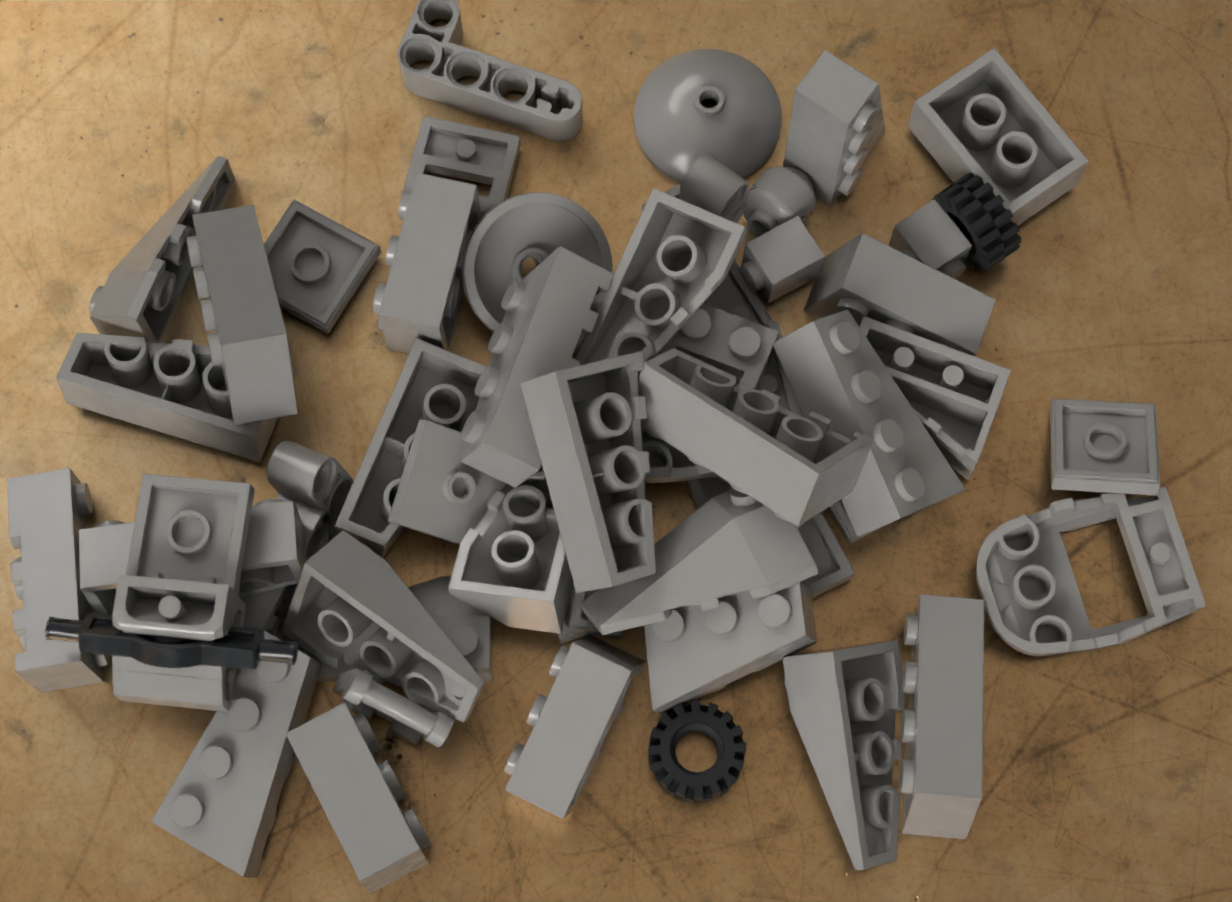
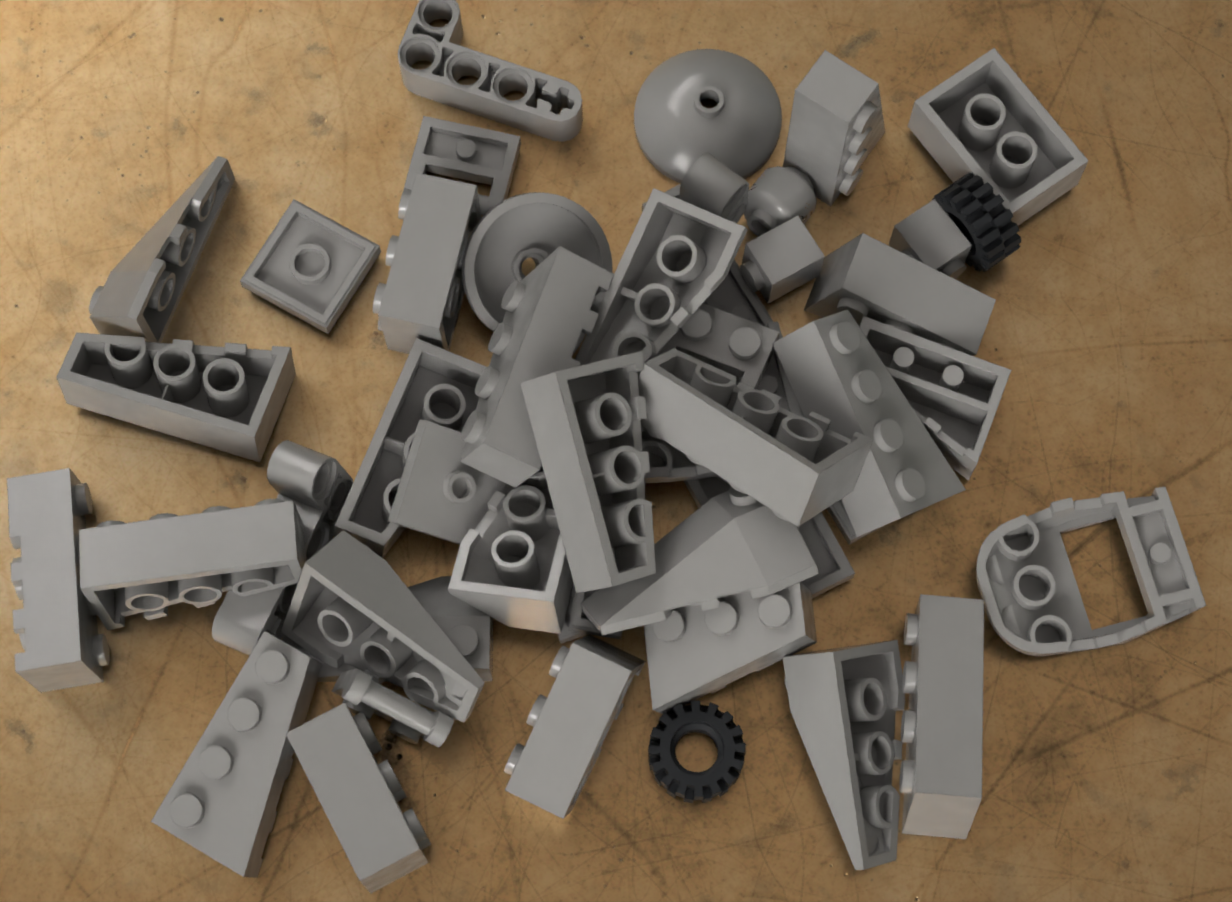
light grey piece [45,473,298,712] -> none
light grey wedge [186,205,298,425] -> none
light grey plate [1050,399,1160,495] -> none

